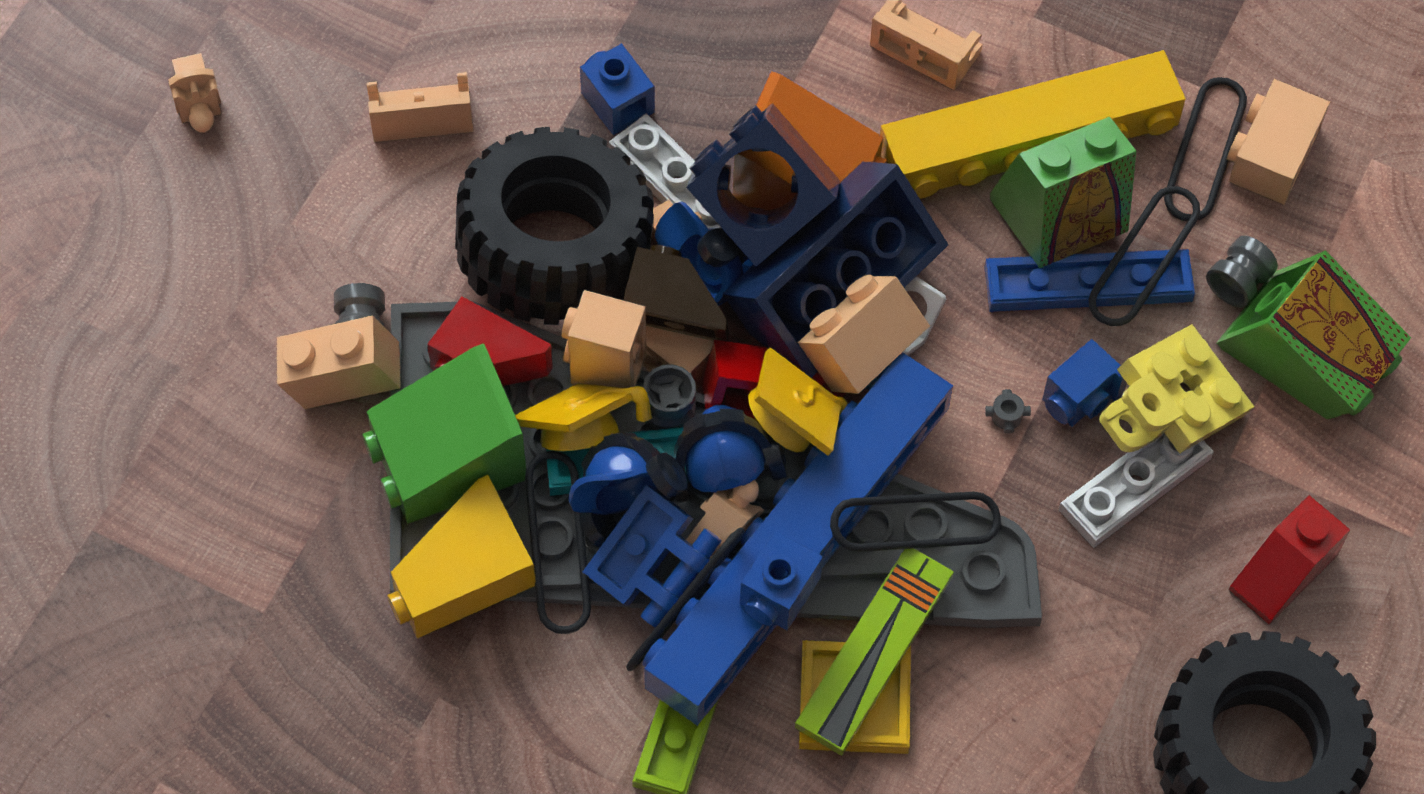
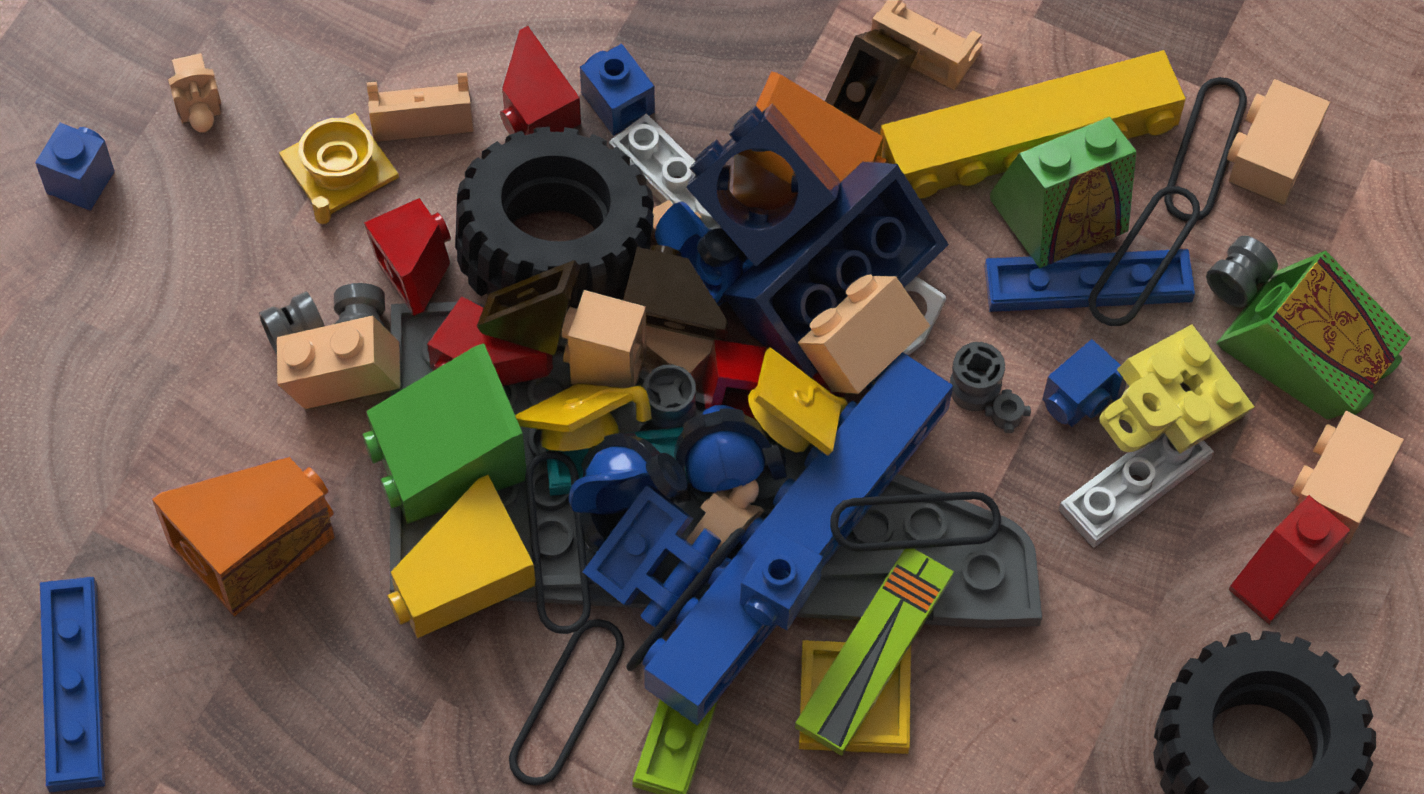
none -> blue brick [35,122,115,211]
none -> blue tile [40,577,105,793]
none -> orange slope [152,457,335,617]
none -> dark grey wheel [259,291,325,355]
none -> yellow hat [279,113,399,224]
none -> red slope [364,198,451,316]
none -> dark brown slope [477,260,581,356]
none -> red slope [500,26,581,135]
none -> black piece [509,619,624,786]
none -> dark brown slope [825,29,918,130]
none -> dark grey wheel [950,342,1005,411]
none -> light nougat brick [1291,411,1404,545]

